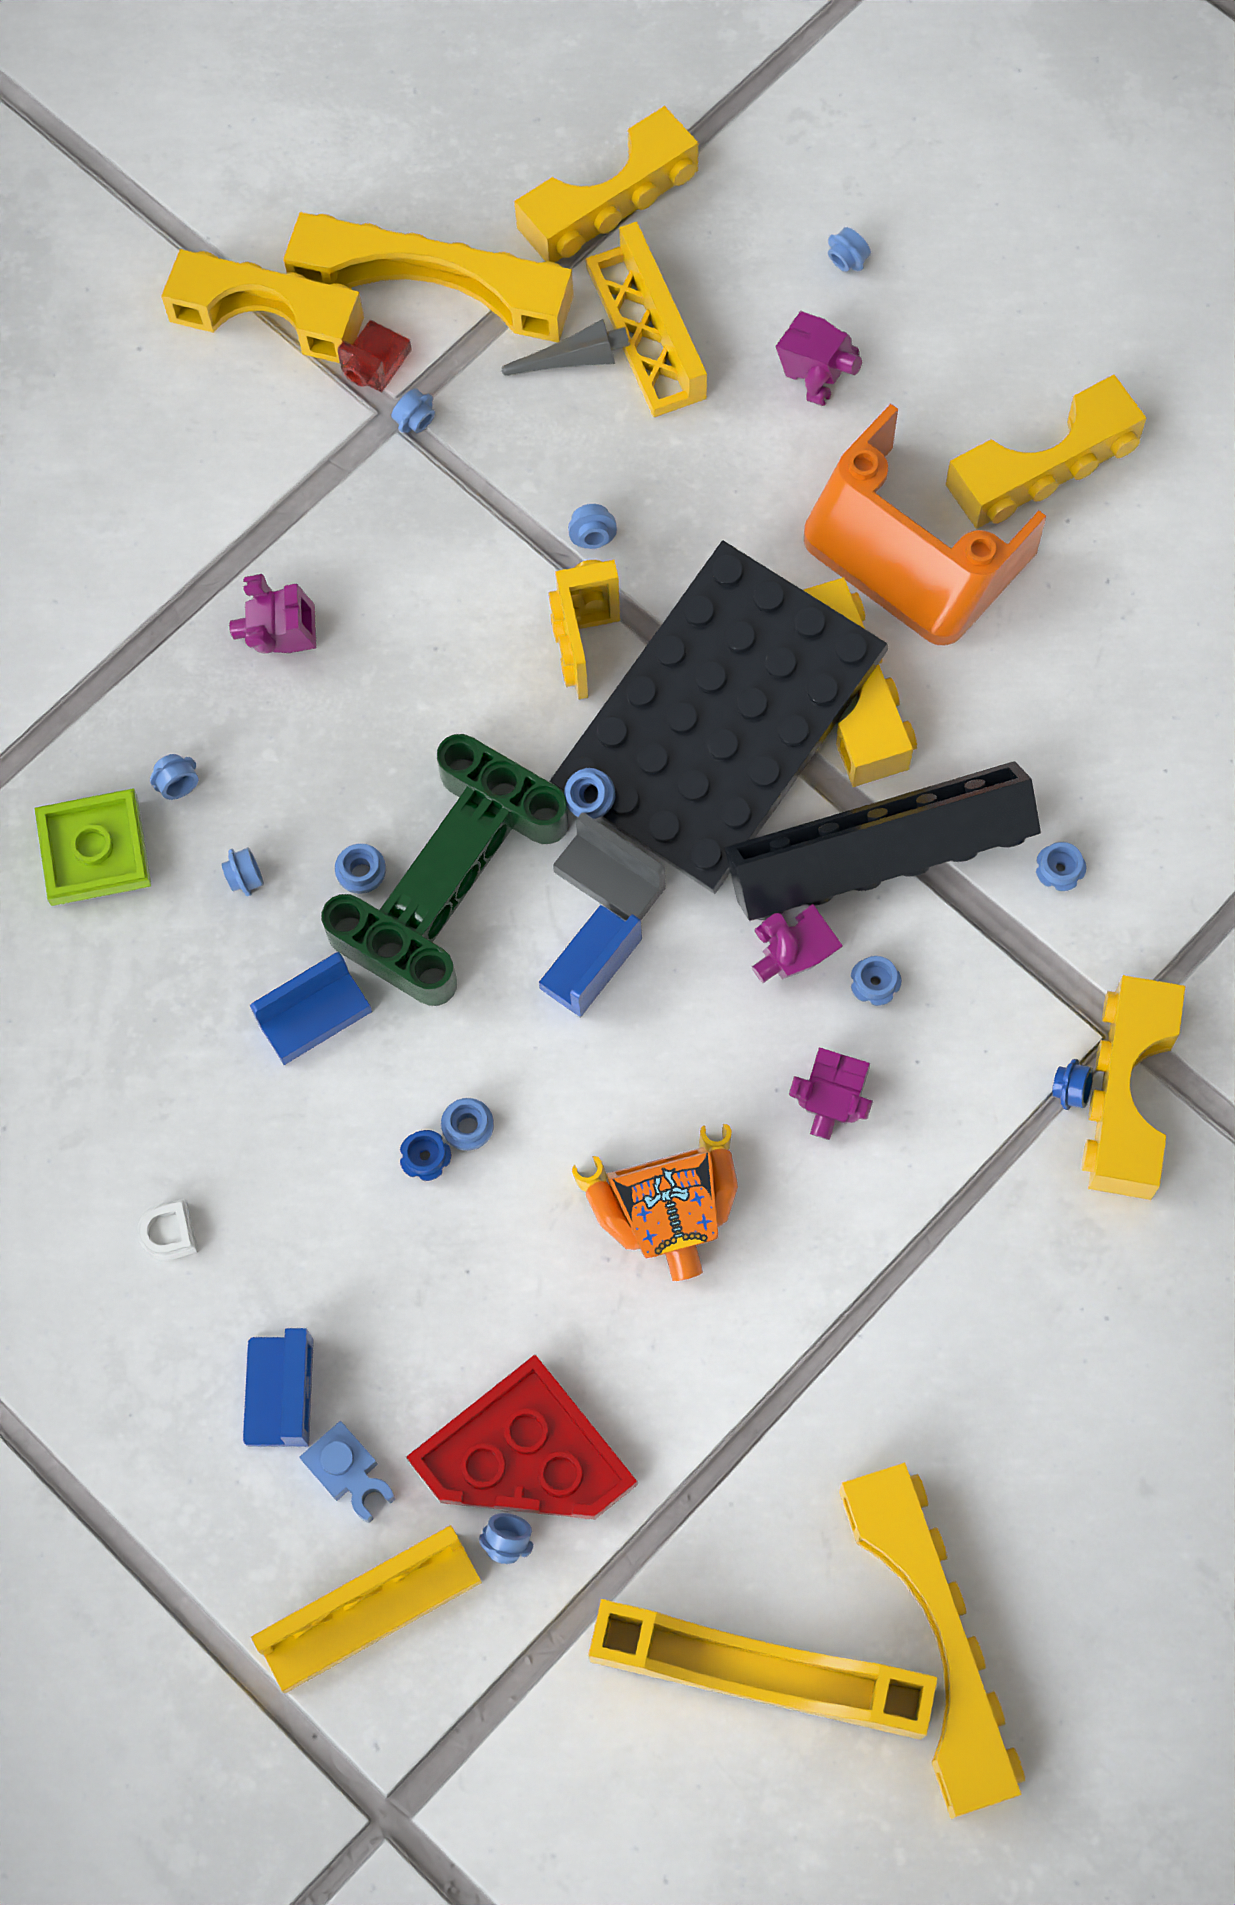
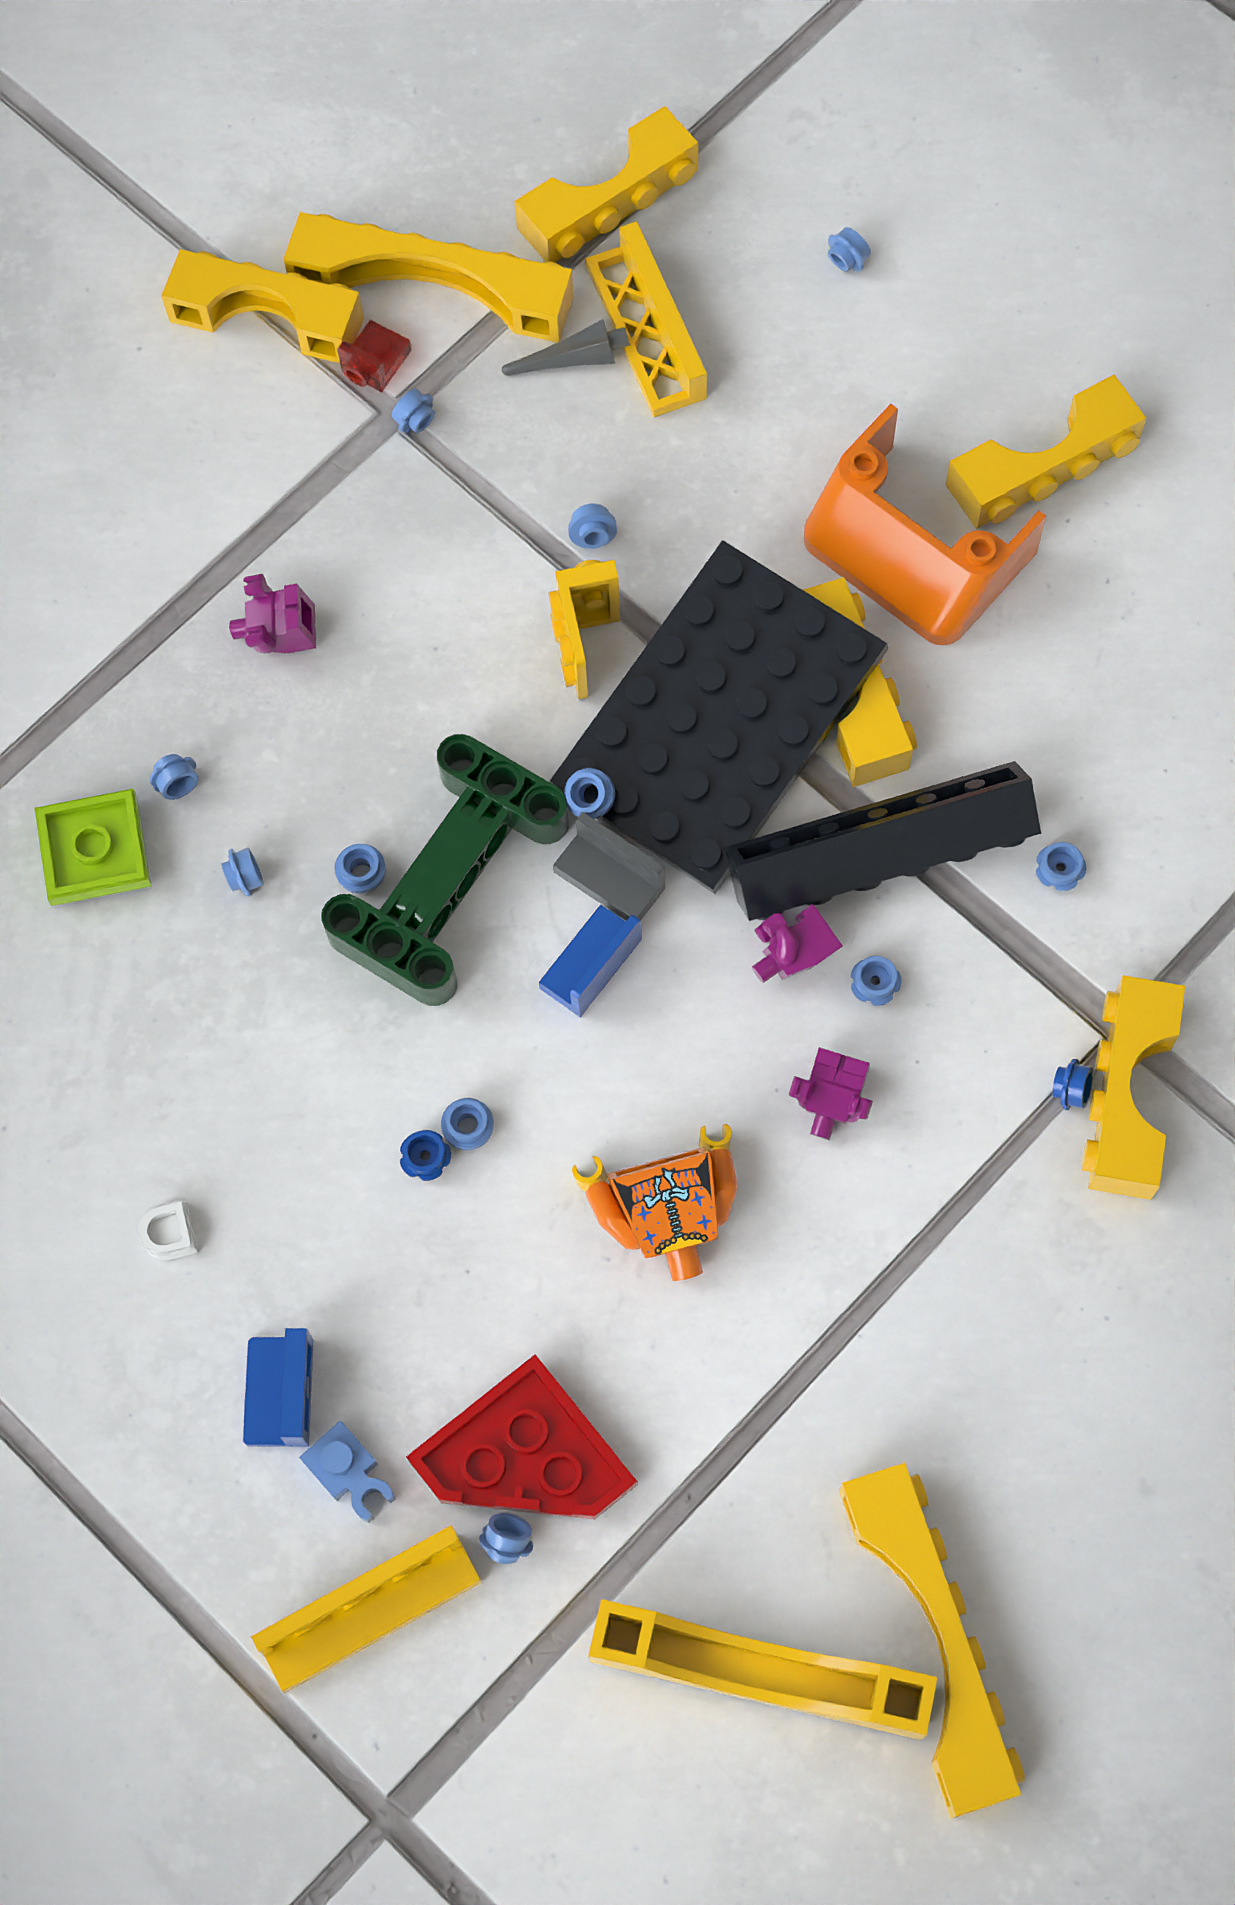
blue panel [250,952,372,1065] -> none
magenta piece [775,311,862,406] -> none

